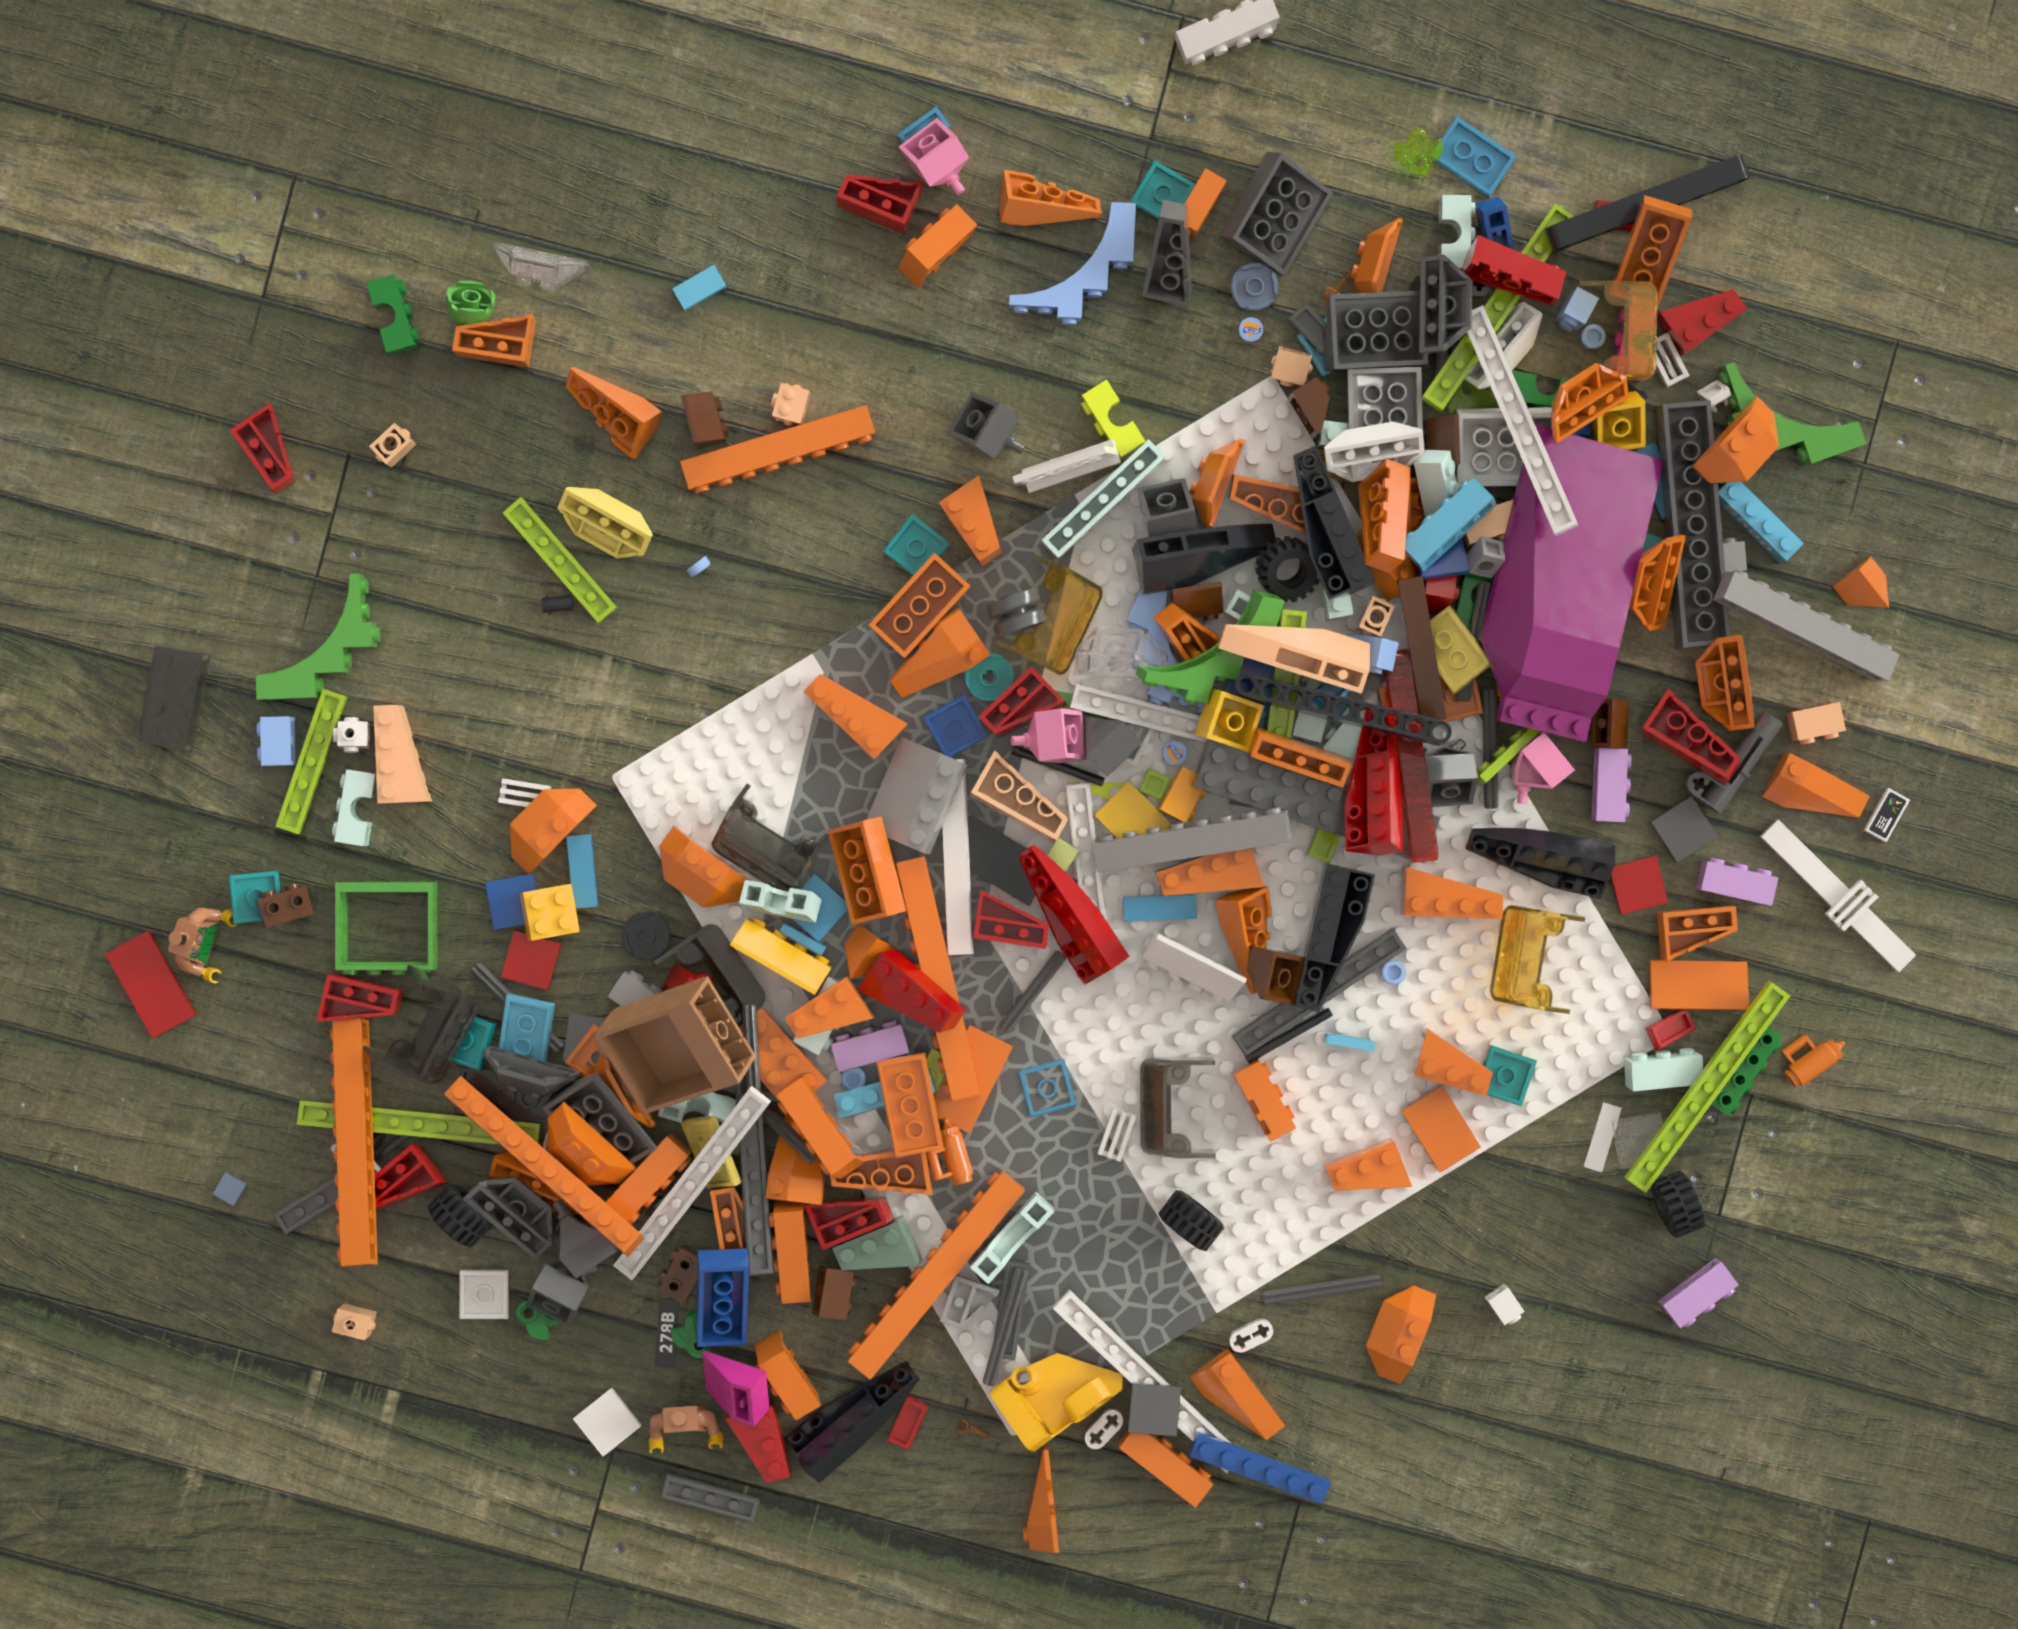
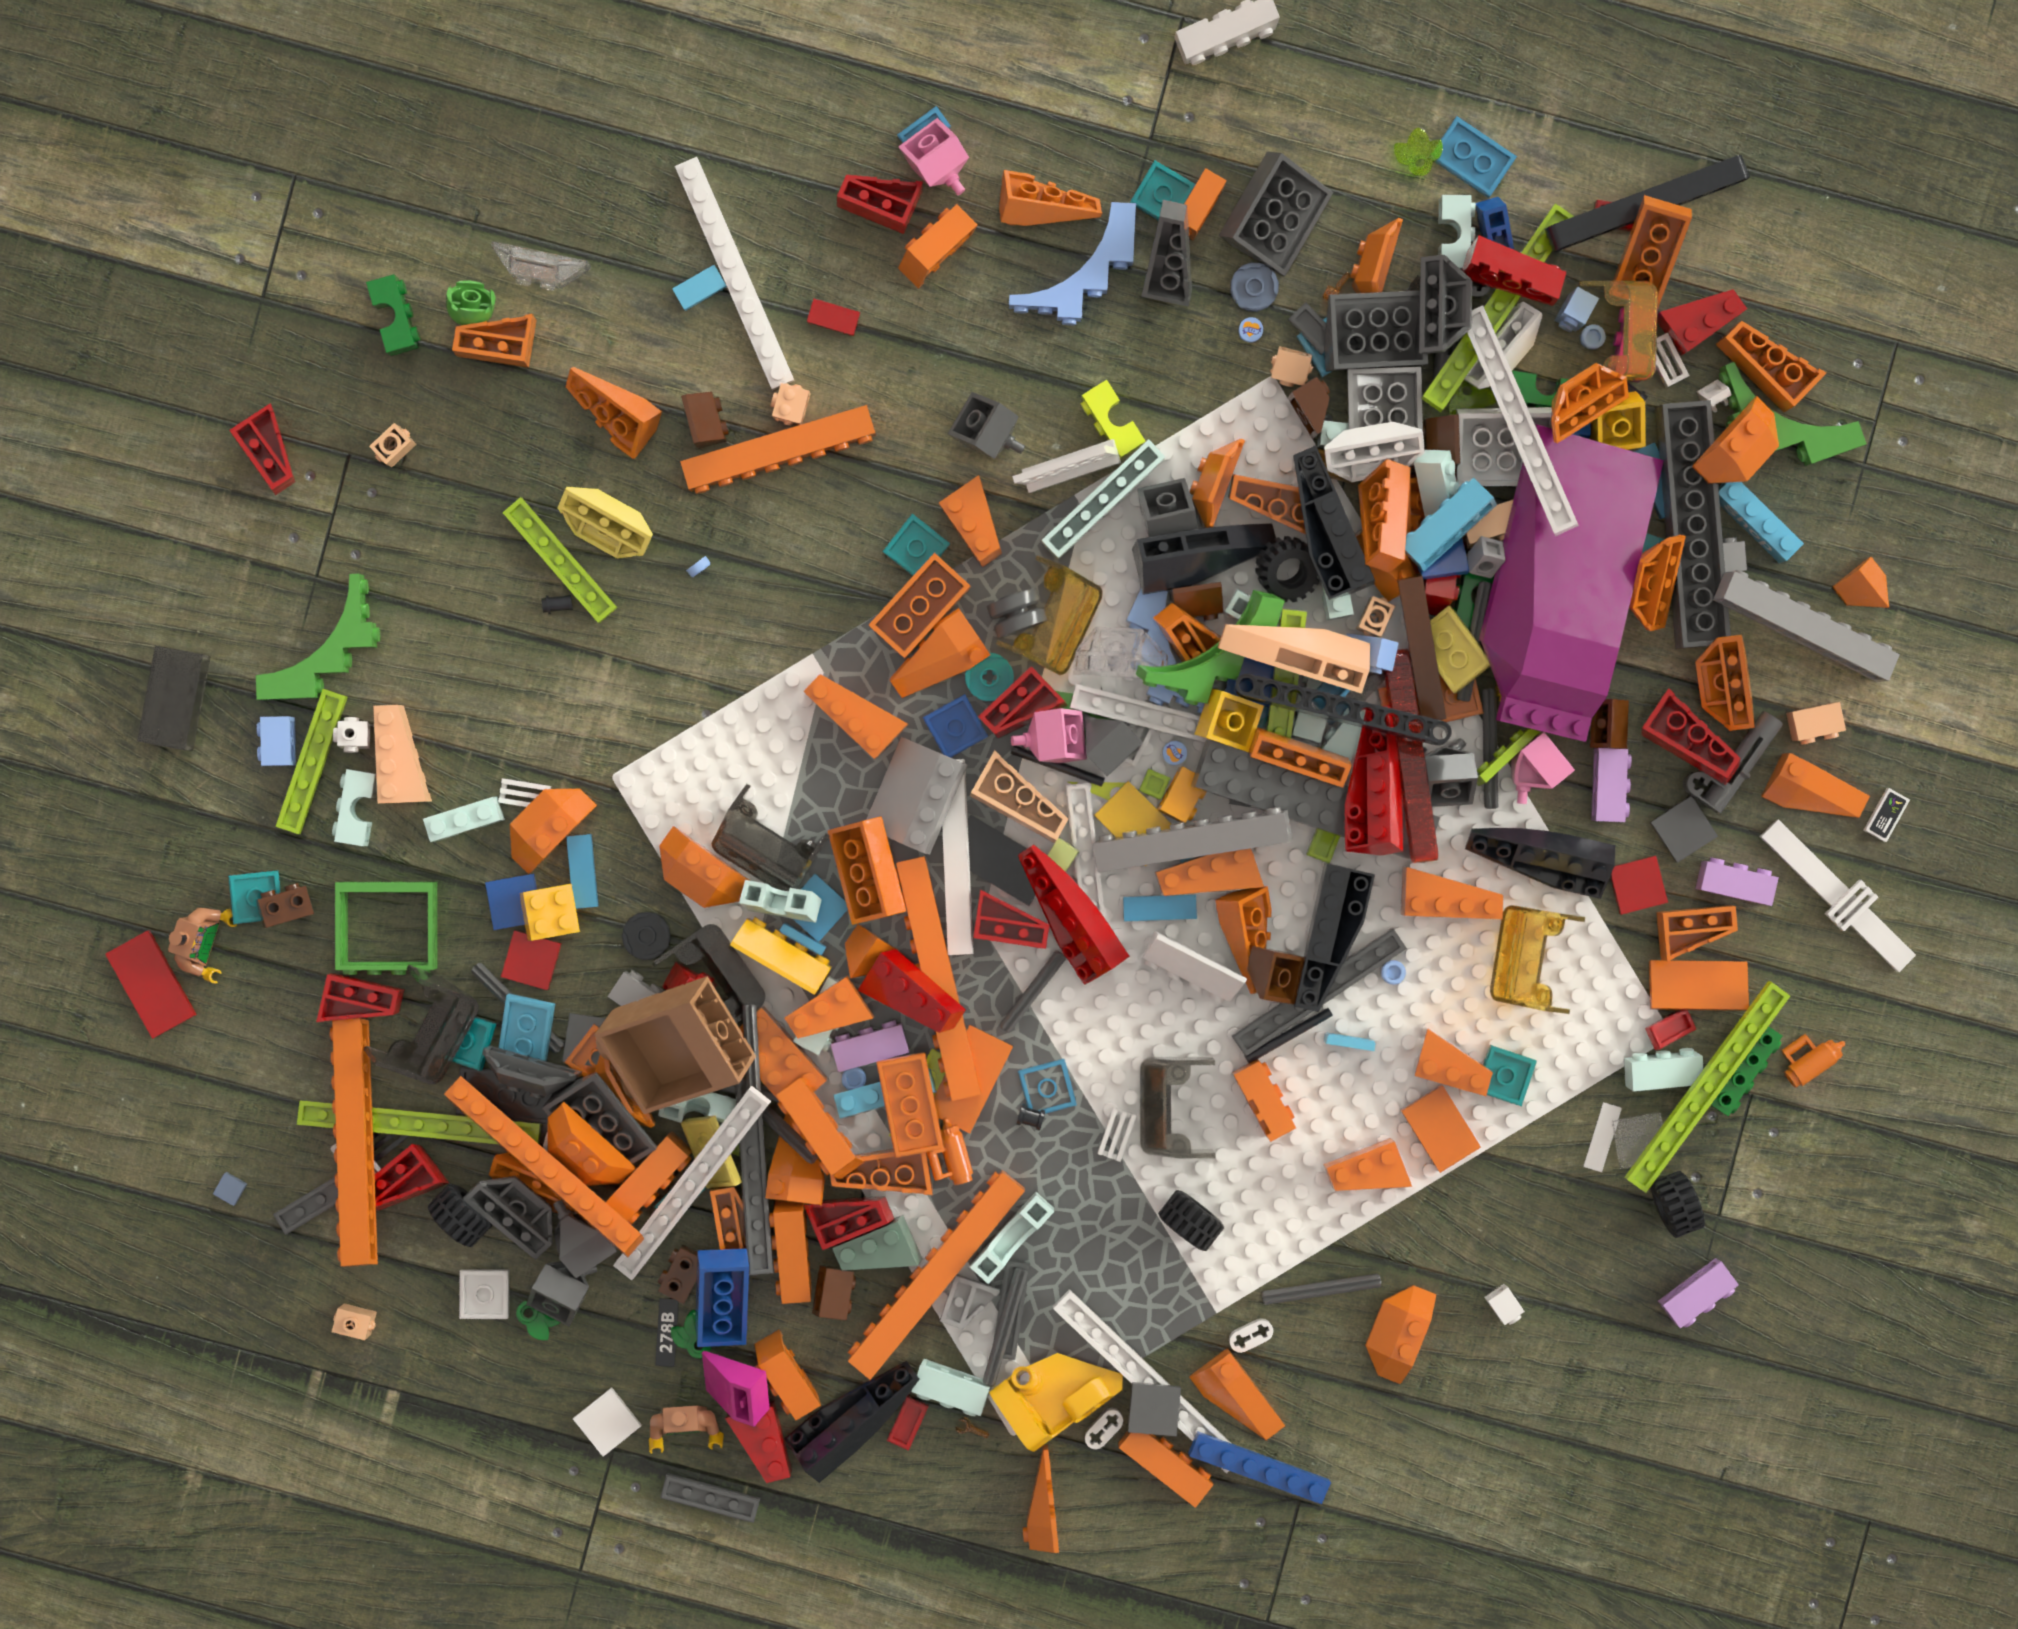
none -> light aqua arch [423,797,505,842]
none -> white plate [675,157,795,391]
none -> red tile [807,298,861,337]
none -> light aqua brick [912,1359,991,1416]
none -> black bush [1016,1104,1045,1131]
none -> orange wedge [1716,321,1826,412]

